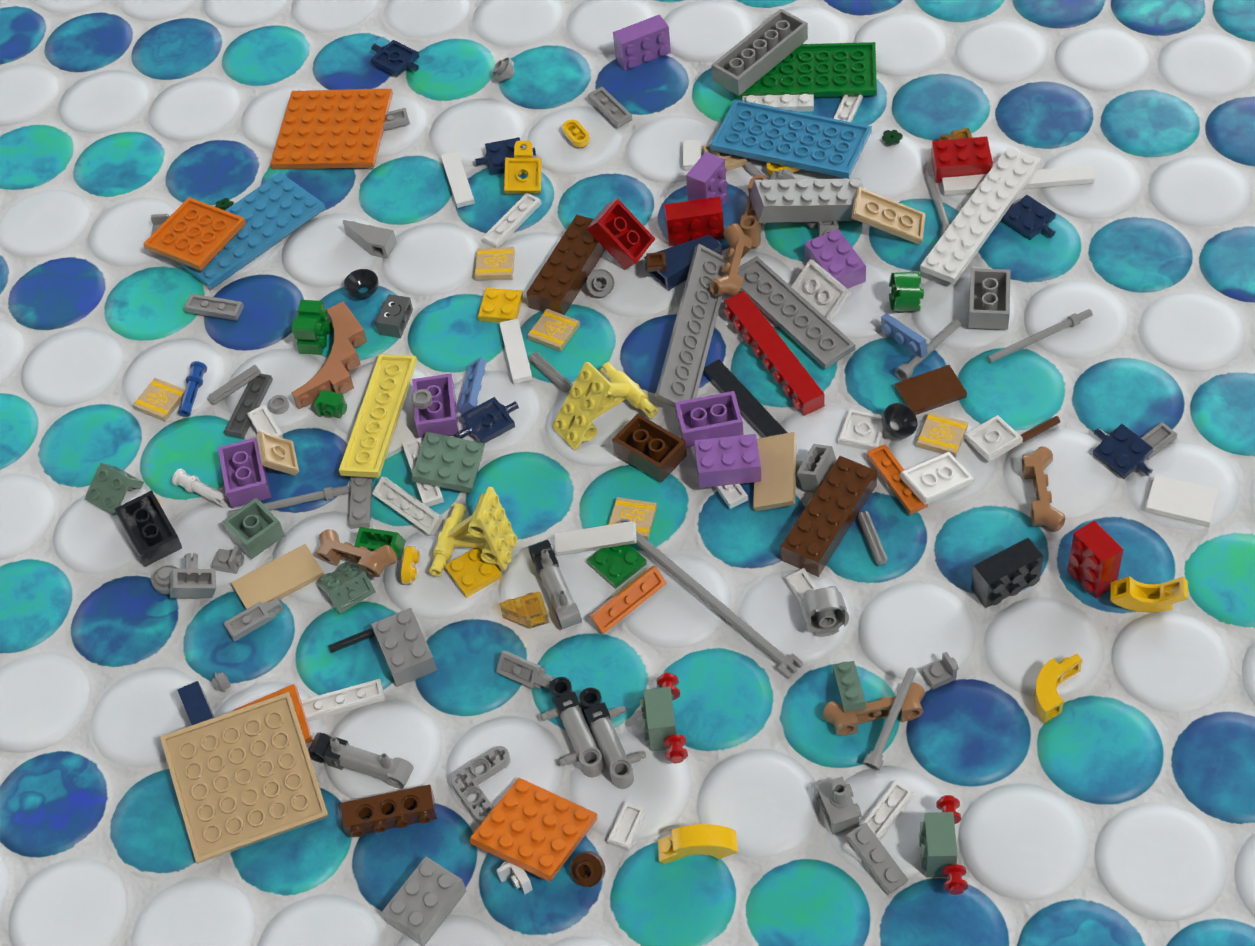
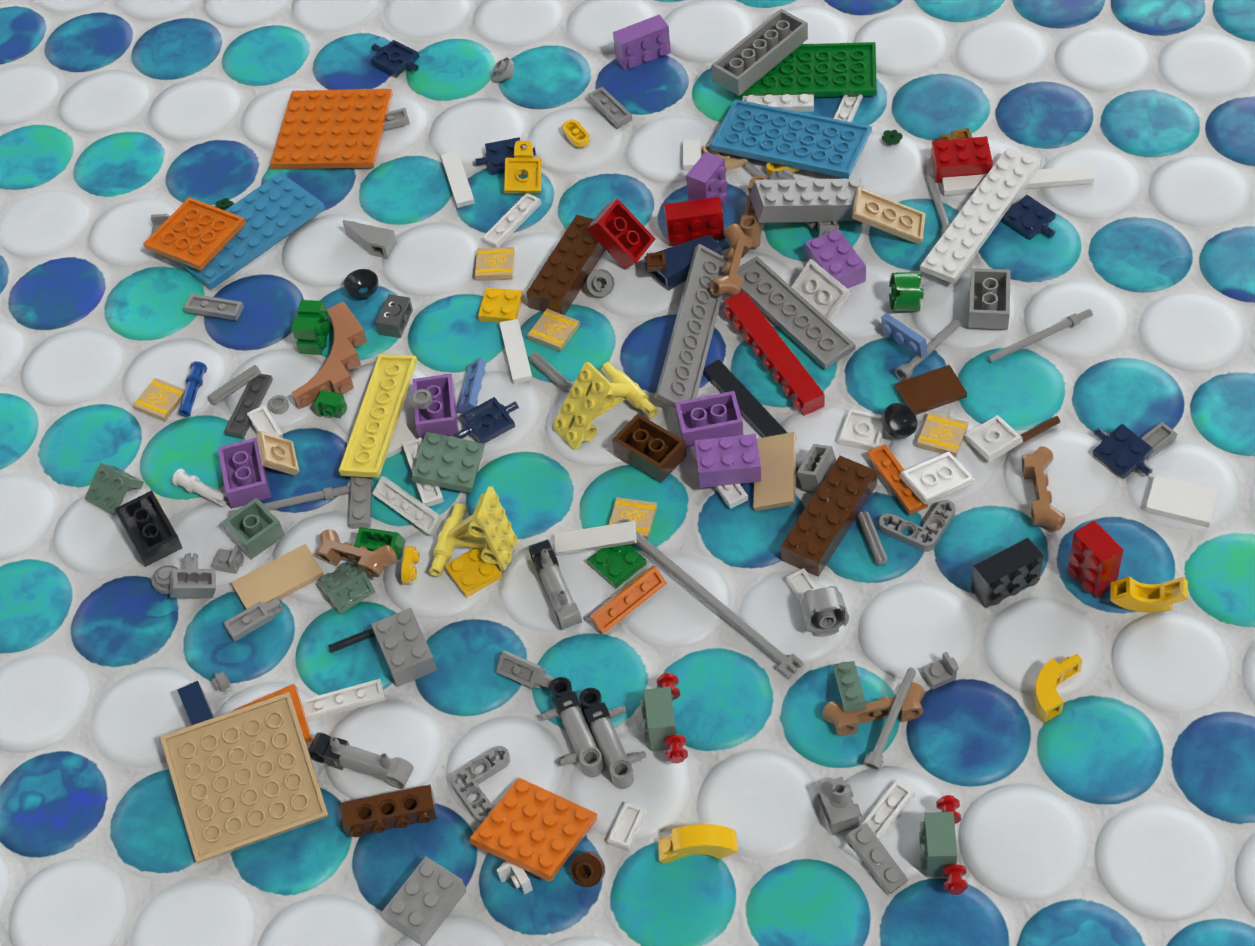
clear yellow slope [499,591,549,629] -> none
none -> light grey beam [879,500,955,552]

